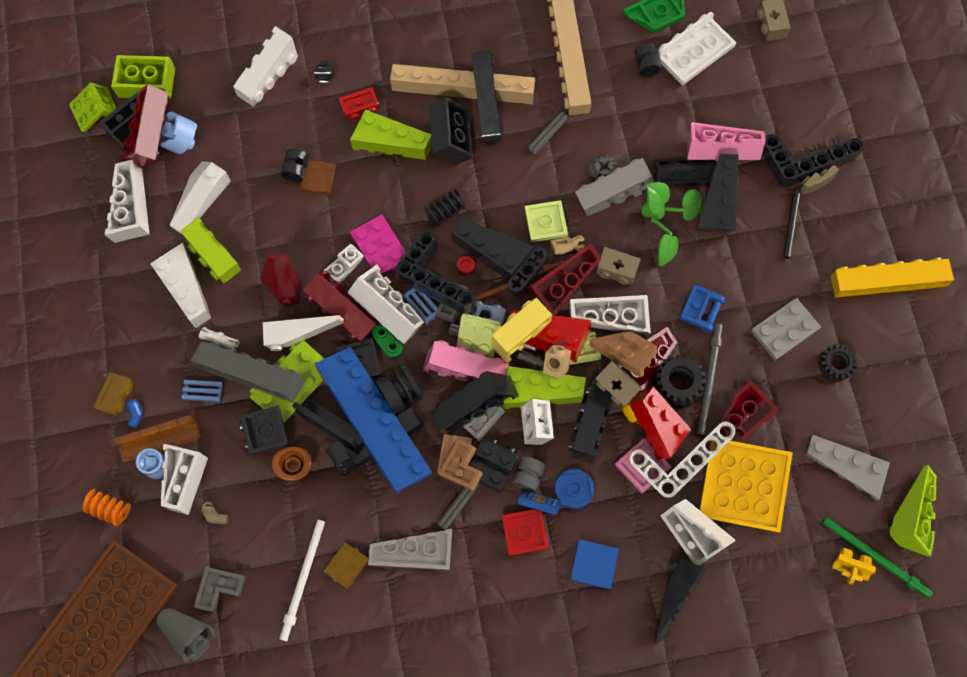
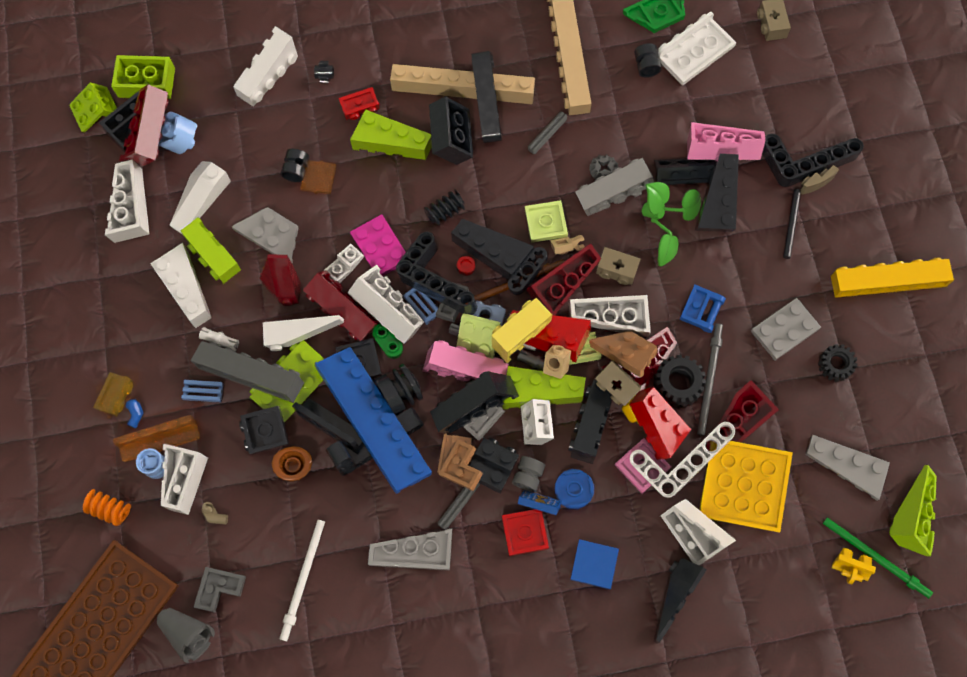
pearl gold piece [323,542,369,589] -> none
none -> light grey wing [232,207,298,263]

